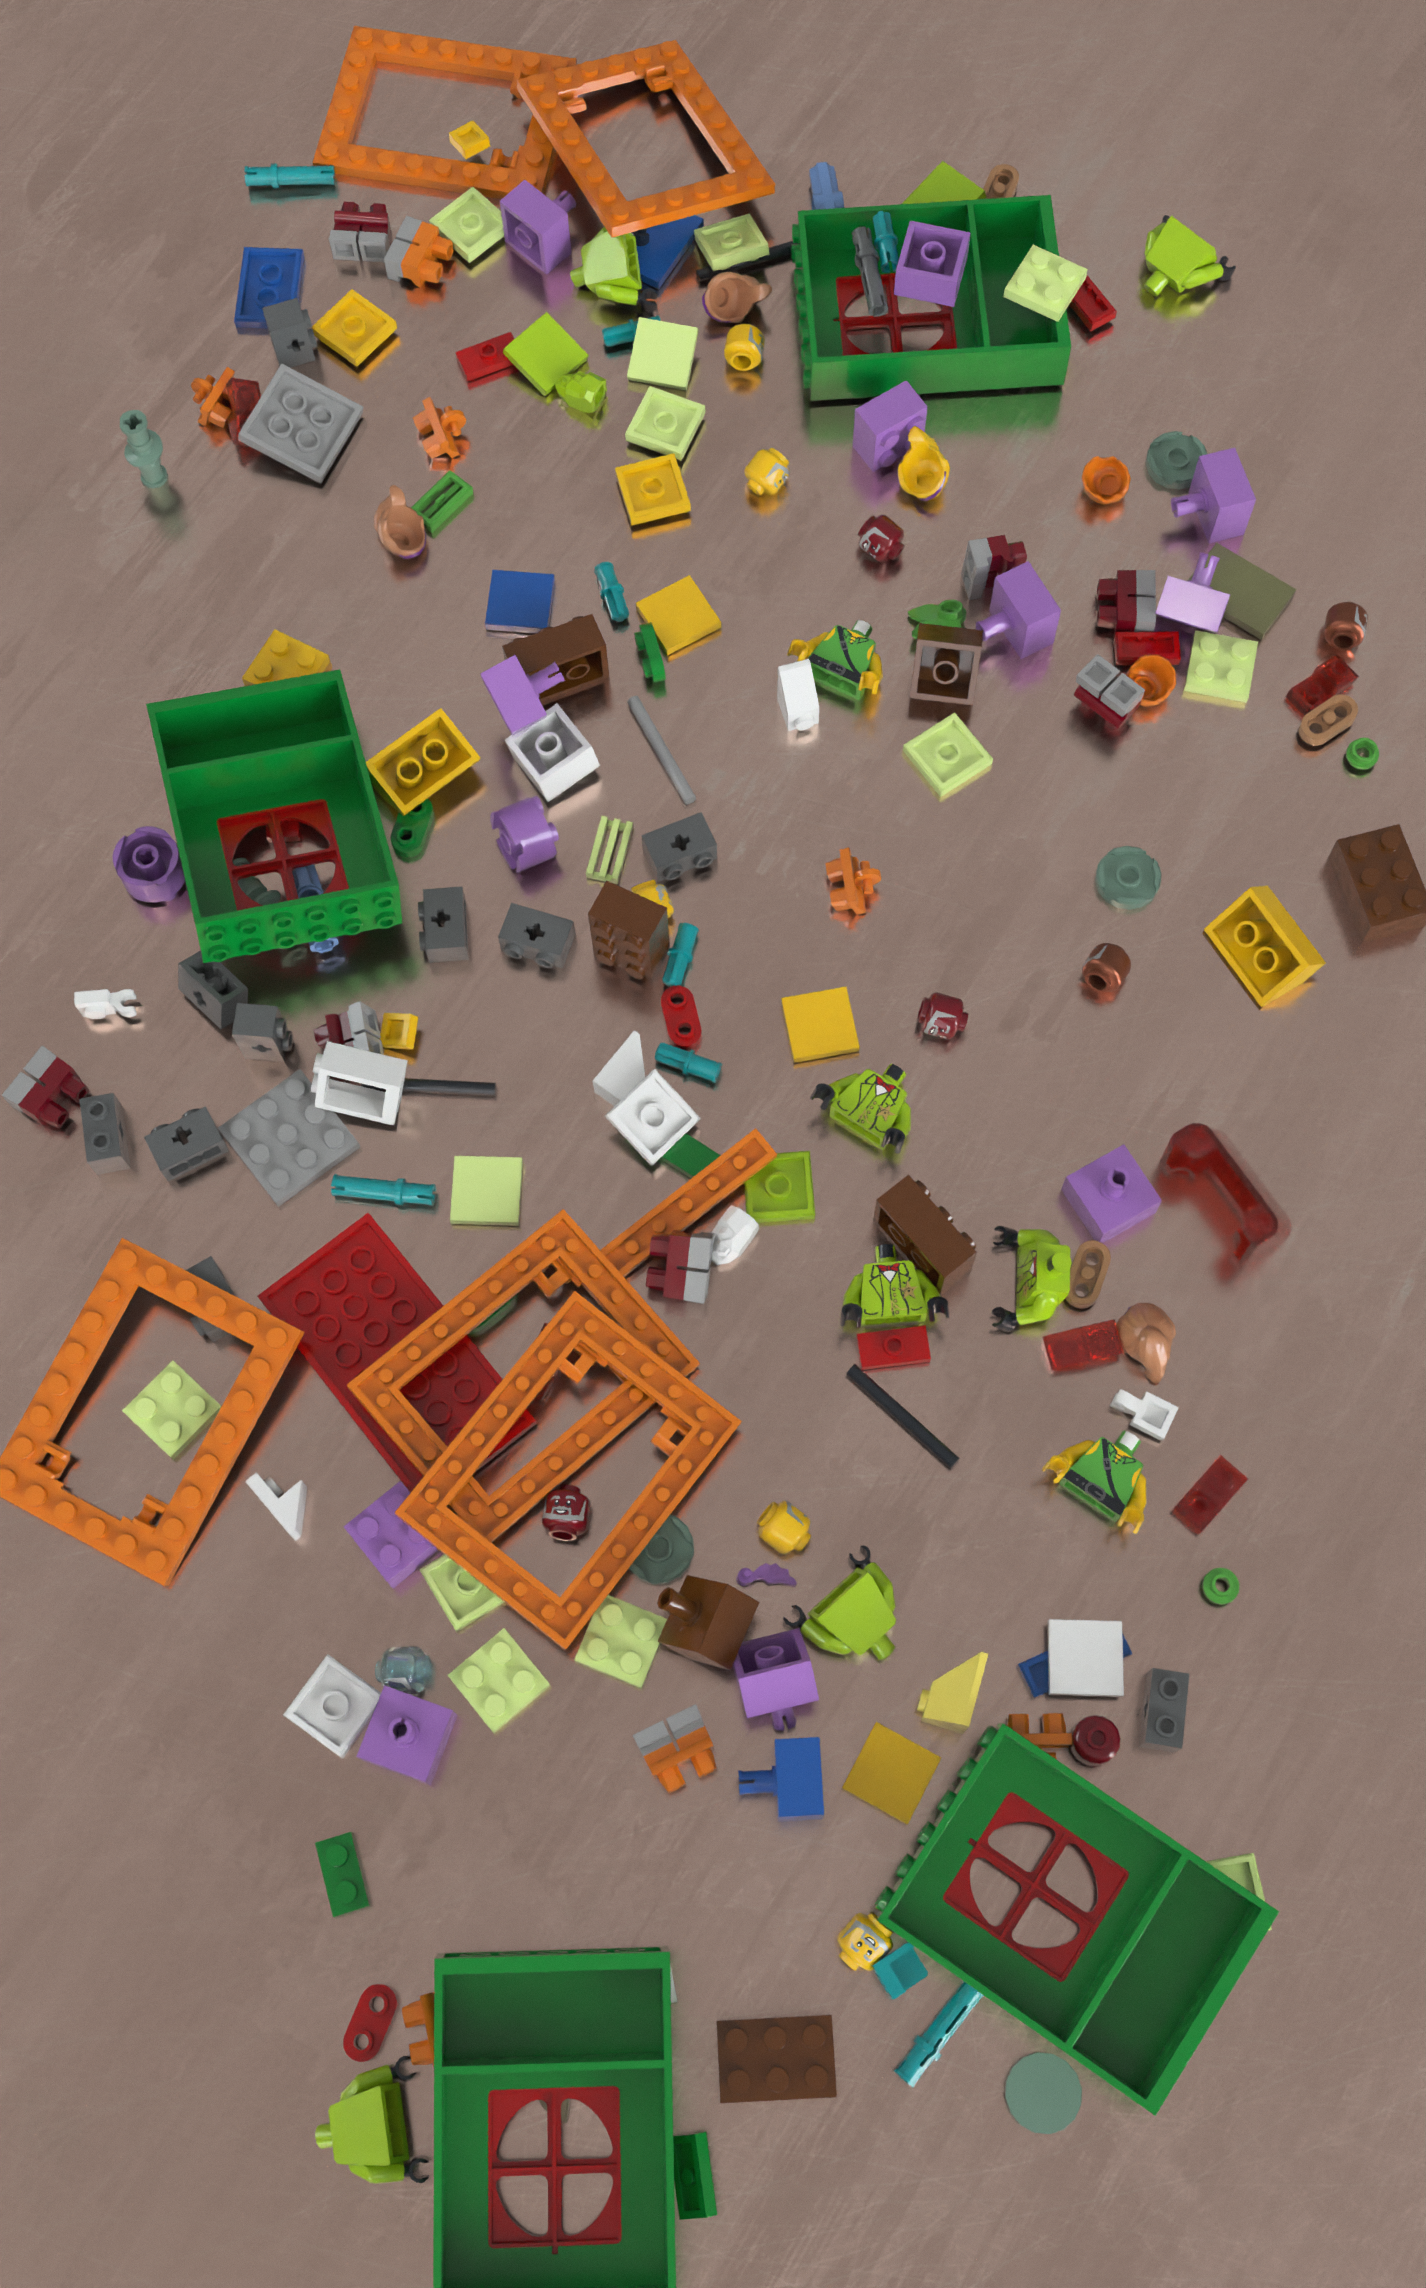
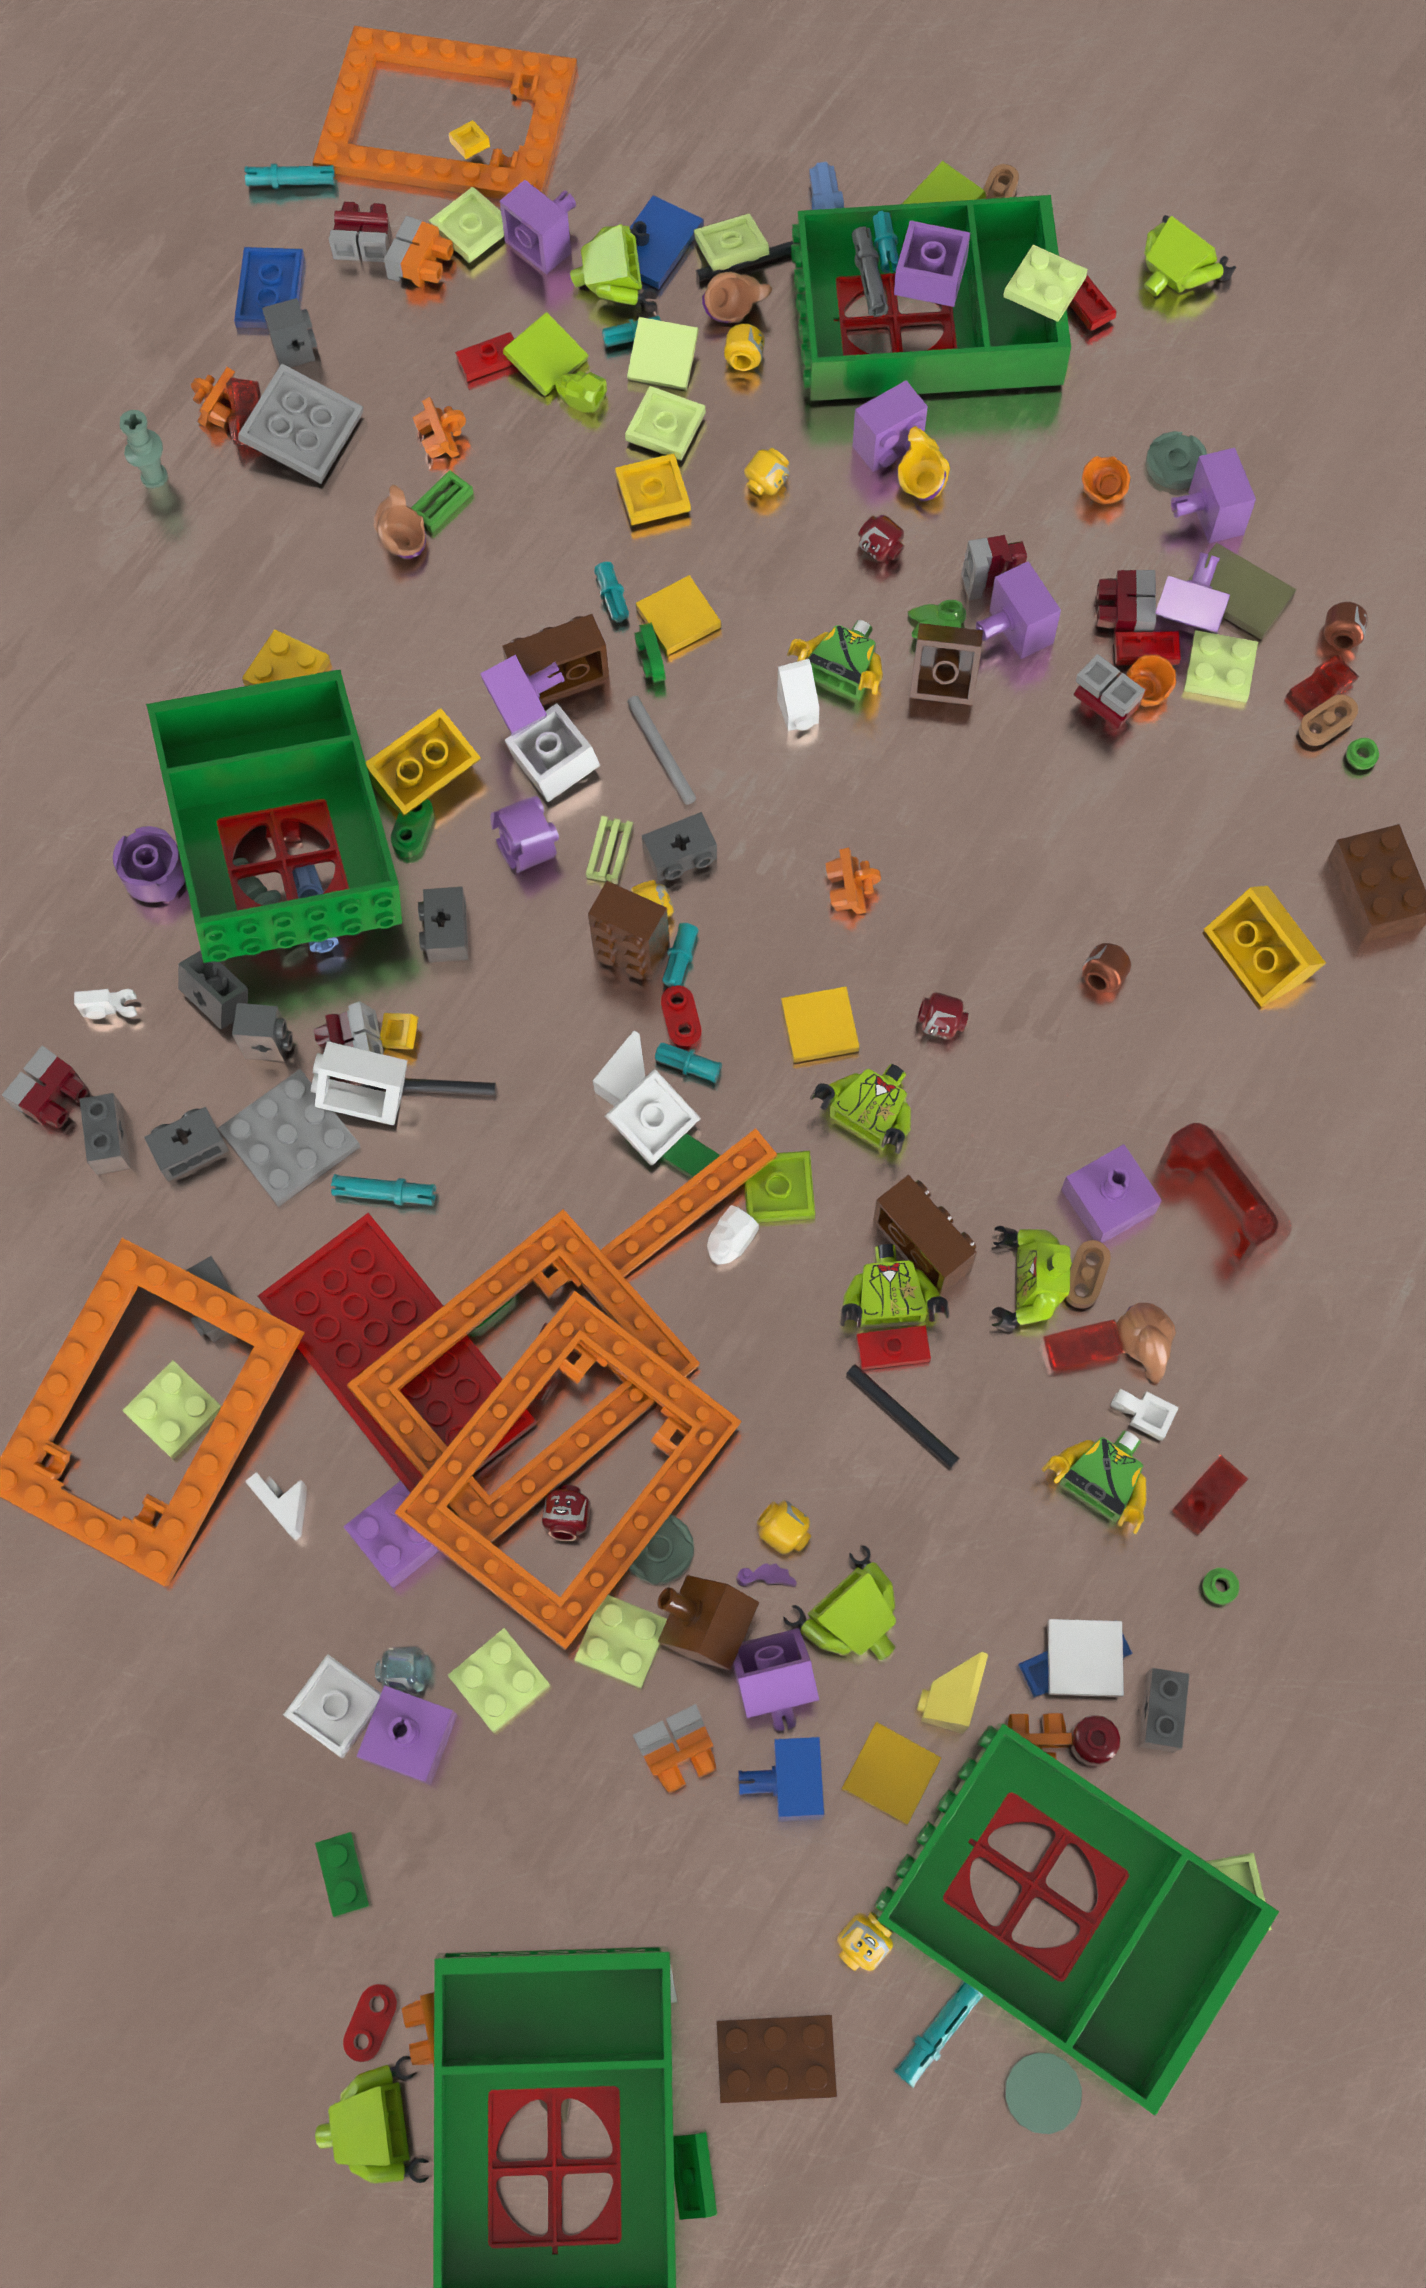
yellow plate [312,289,397,367] -> none
yellowish green tile [419,1554,504,1632] -> none
yellowish green tile [450,1156,523,1226] -> none
blue tile [485,570,555,633] -> none
dark grey brick [498,902,576,969] -> none
orange plate [517,40,775,238] -> none
hips [646,1230,715,1304] -> none
teal panel [873,1942,928,2000] -> none
yellowish green tile [903,712,993,797] -> none
sand green tile [1095,846,1162,910] -> none

